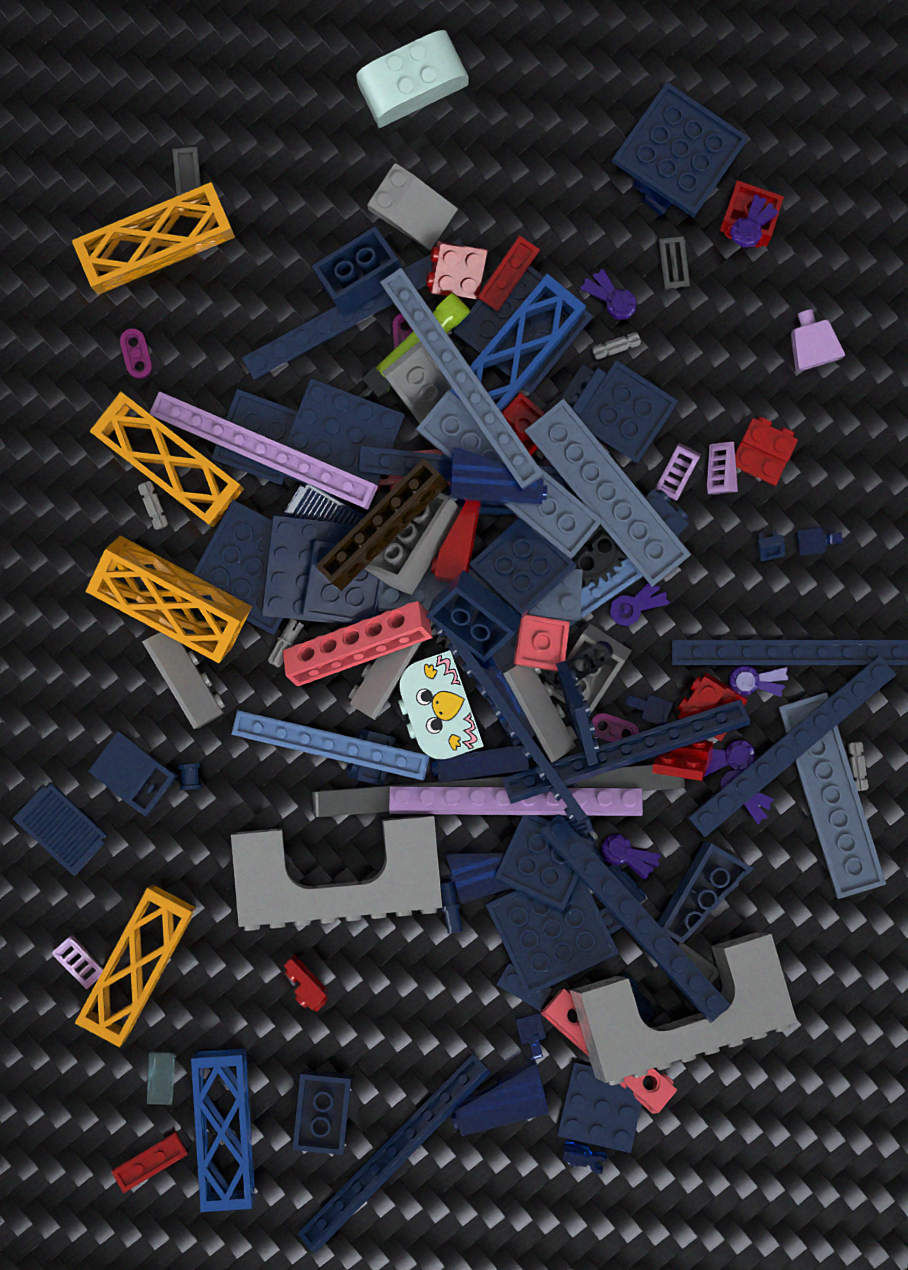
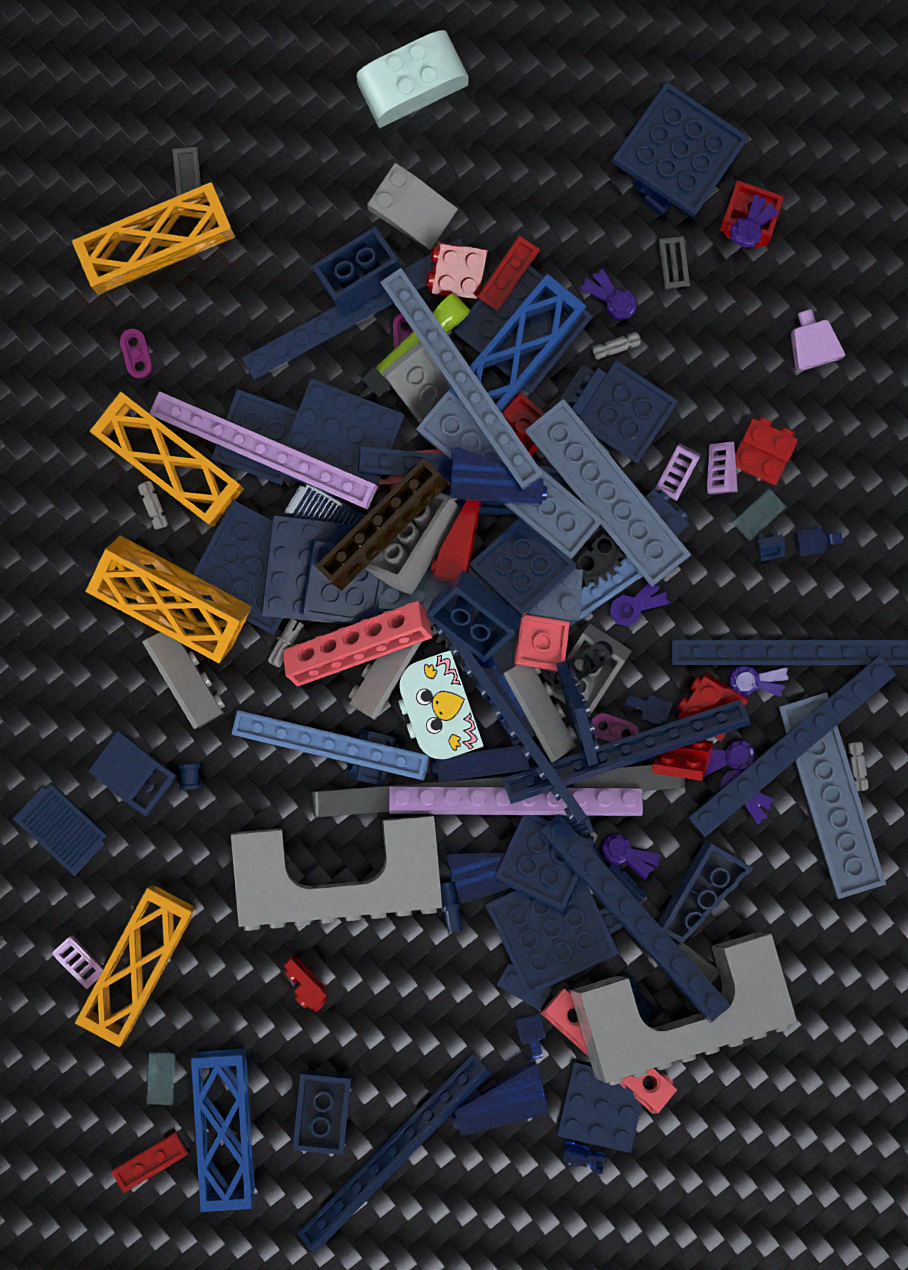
none -> clear light blue tile [732,489,786,541]

